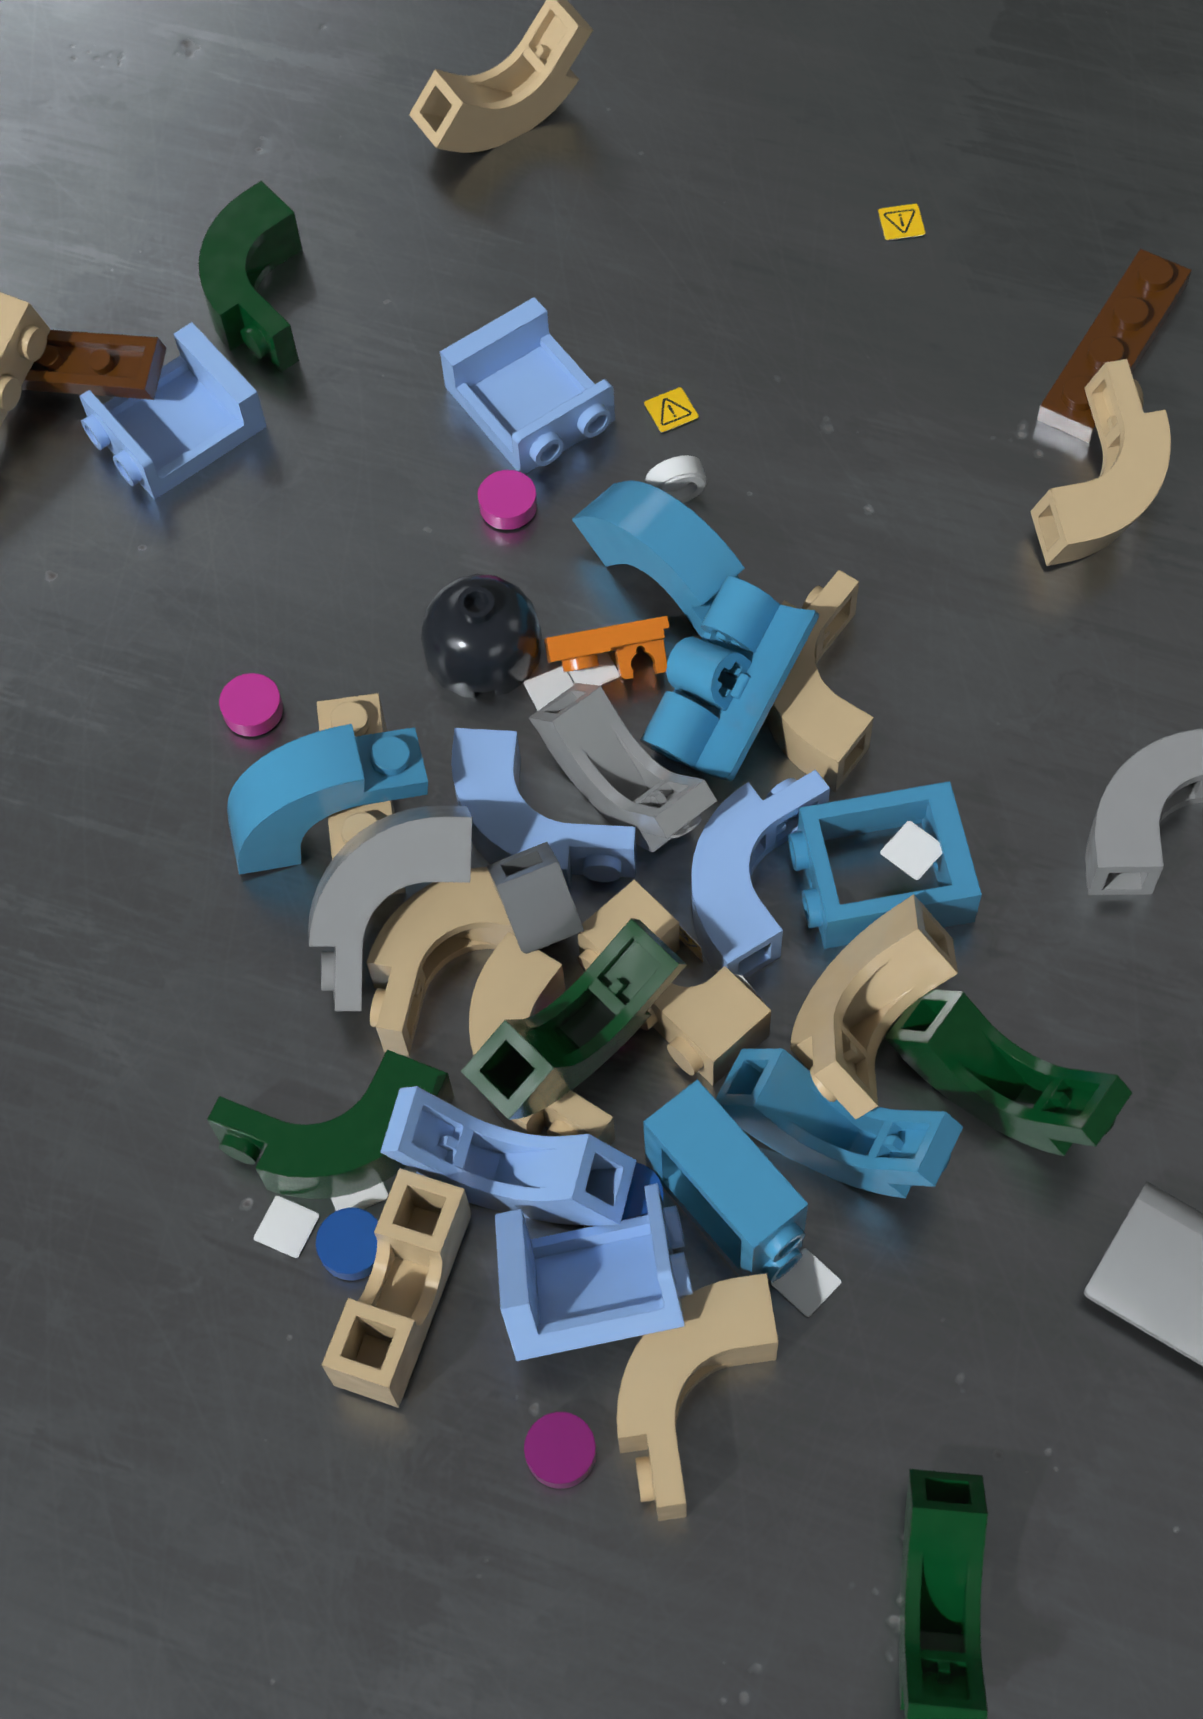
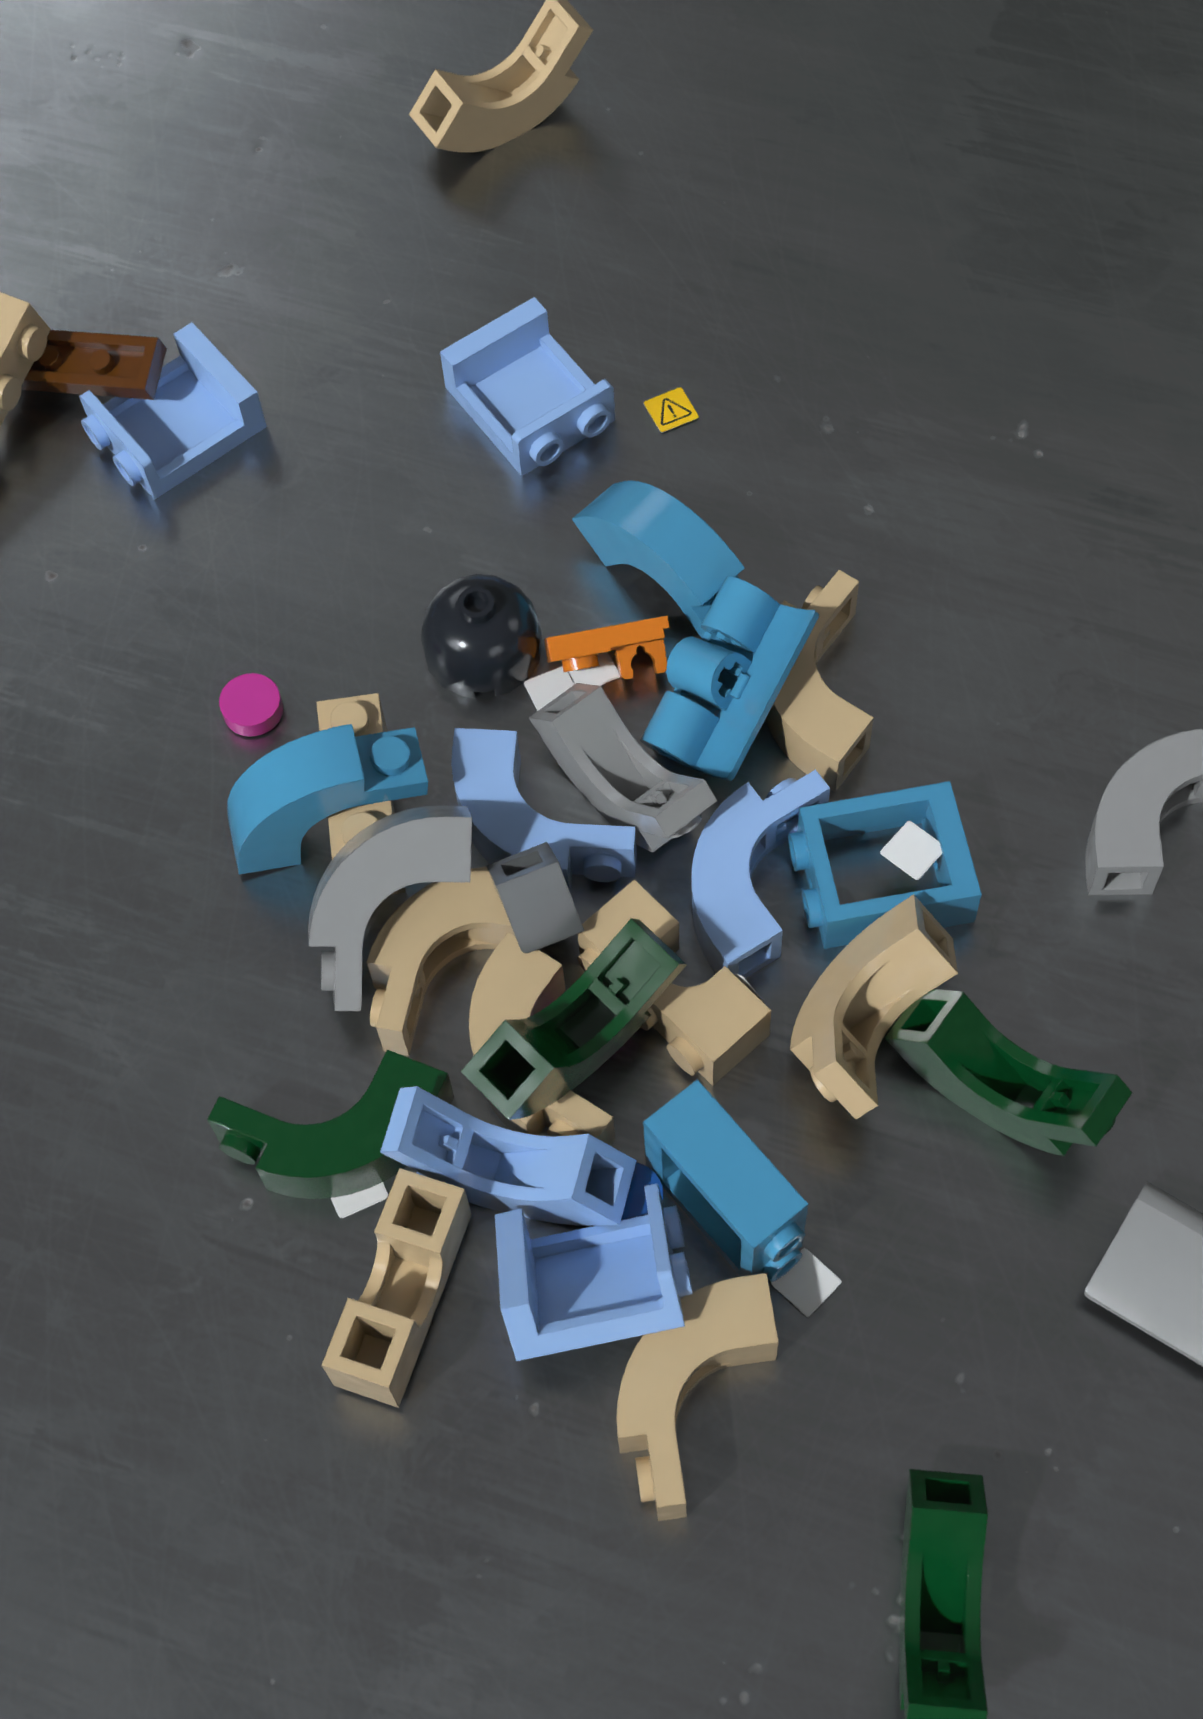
dark green arch [198,181,303,373] -> none
white sticker [254,1196,319,1258] -> none
blue tile [316,1208,378,1281] -> none
dark pink tile [478,470,537,530] -> none
magenta tile [524,1412,596,1489] -> none
white tile [645,455,707,503] -> none
sticker [679,925,704,962] -> none
dark azure arch [716,1049,963,1198] -> none
yellow sticker [878,204,925,240] -> none
tan arch [1030,359,1171,566] -> none
reddish brown plate [1037,248,1192,443] -> none

